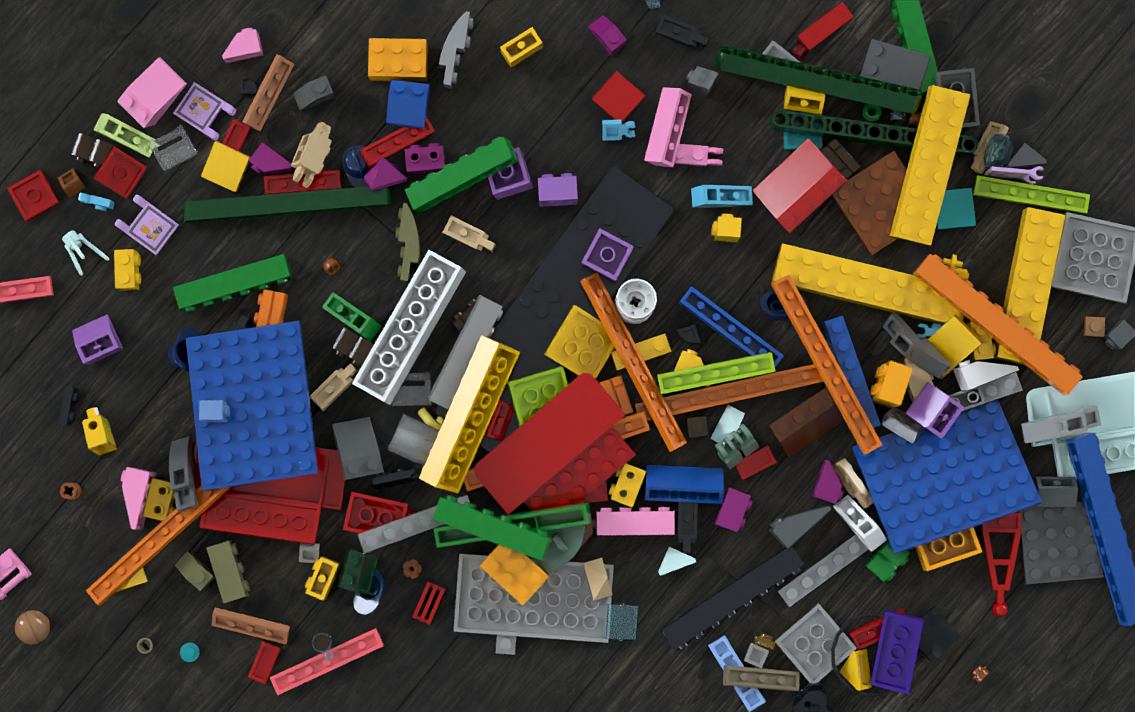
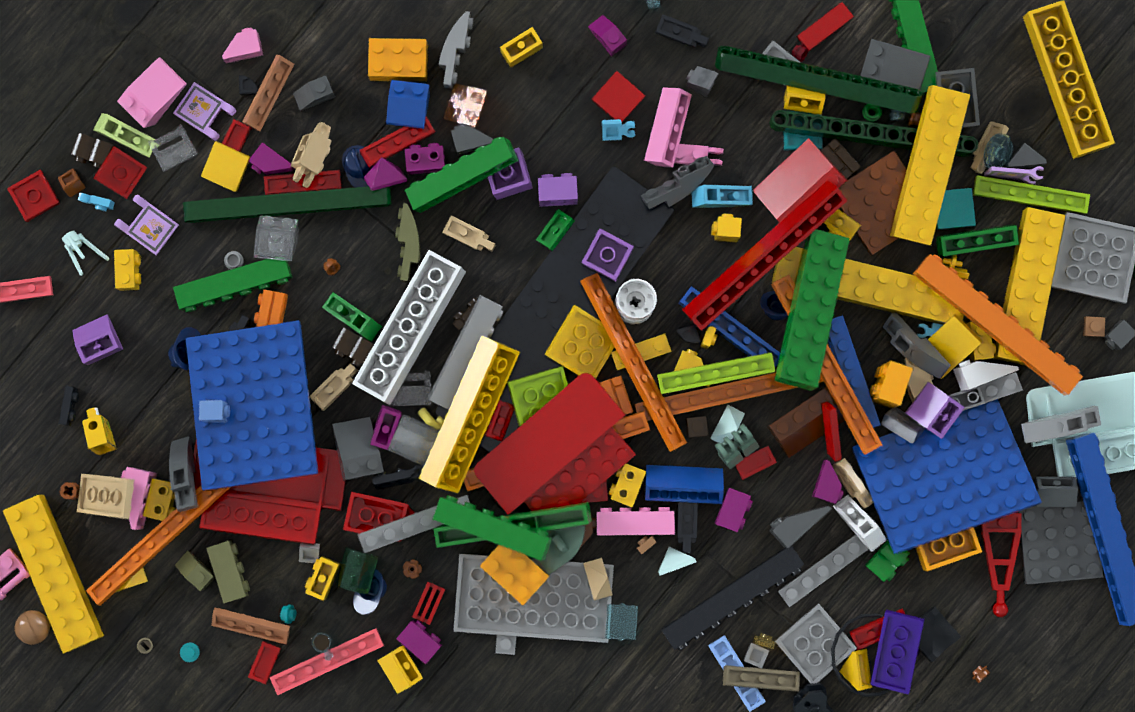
none -> yellow brick [3,495,104,653]
none -> tan hinge [77,474,134,519]
none -> light grey plate [224,251,244,270]
none -> clear slope [254,216,299,261]
none -> teal plate [280,604,297,624]
none -> magenta slope [370,405,401,450]
none -> yellow brick [378,645,423,694]
none -> magenta brick [396,620,442,664]
none -> clear orange hinge [444,84,488,128]
none -> dark grey slope [451,124,493,156]
none -> green plate [536,209,575,252]
none -> medium nougat plate [637,536,656,554]
none -> dark grey slope [641,156,714,209]
none -> red brick [682,180,848,331]
none -> yellow plate [700,326,717,349]
none -> green brick [774,229,850,391]
none -> red tile [822,401,842,461]
none -> yellow plate [823,209,861,241]
none -> green brick [936,225,1019,256]
none -> yellow brick [1023,0,1115,159]

